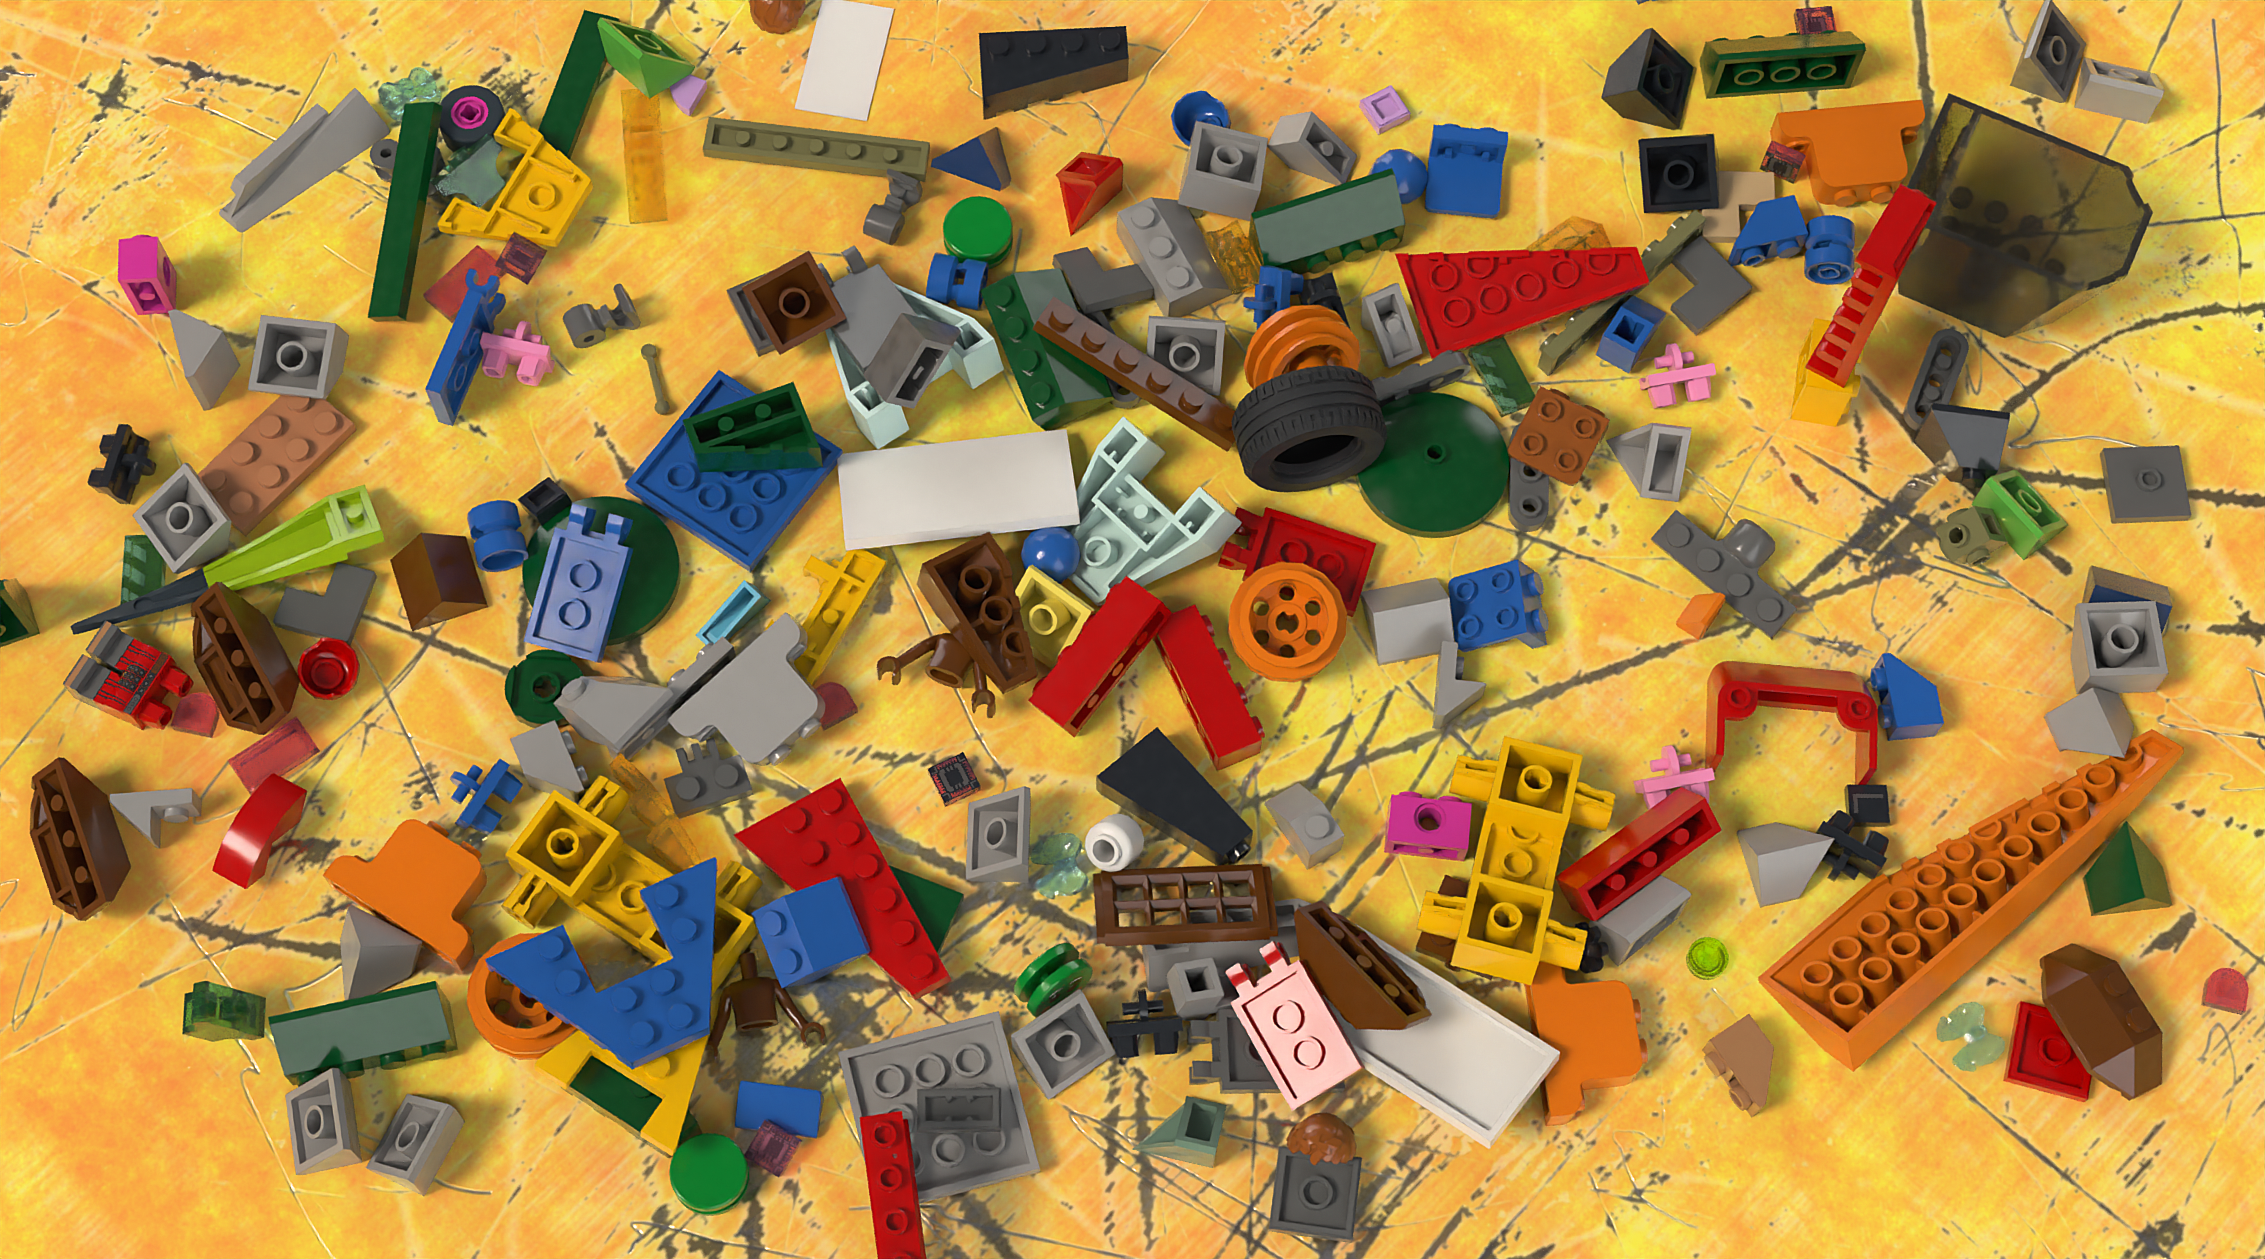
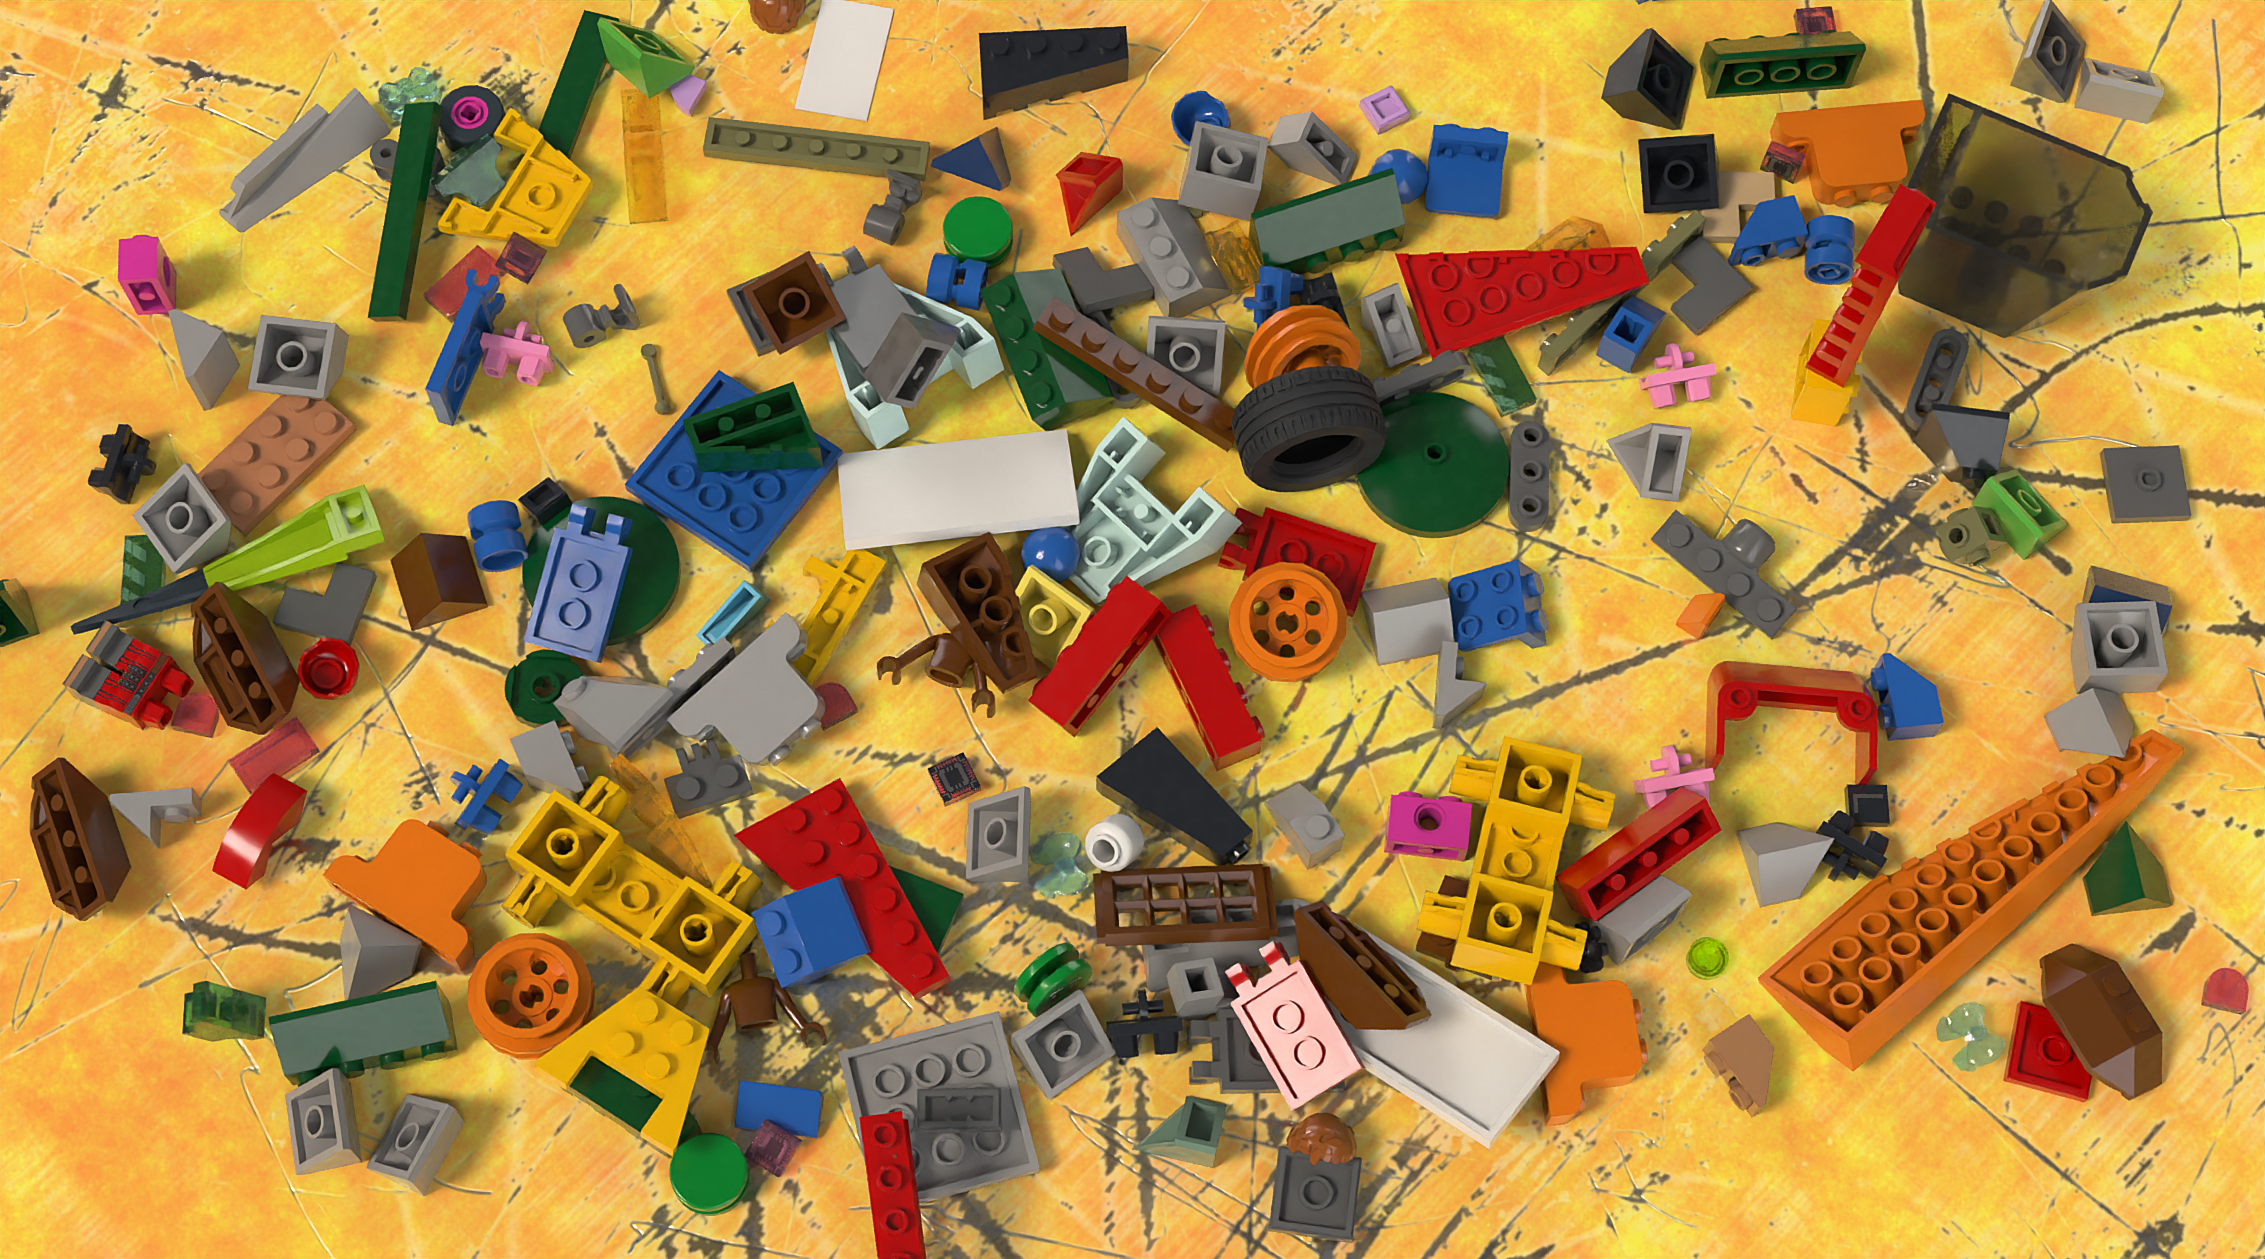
blue wing [485,857,718,1069] -> none
dark orange bracket [1508,386,1610,486] -> none

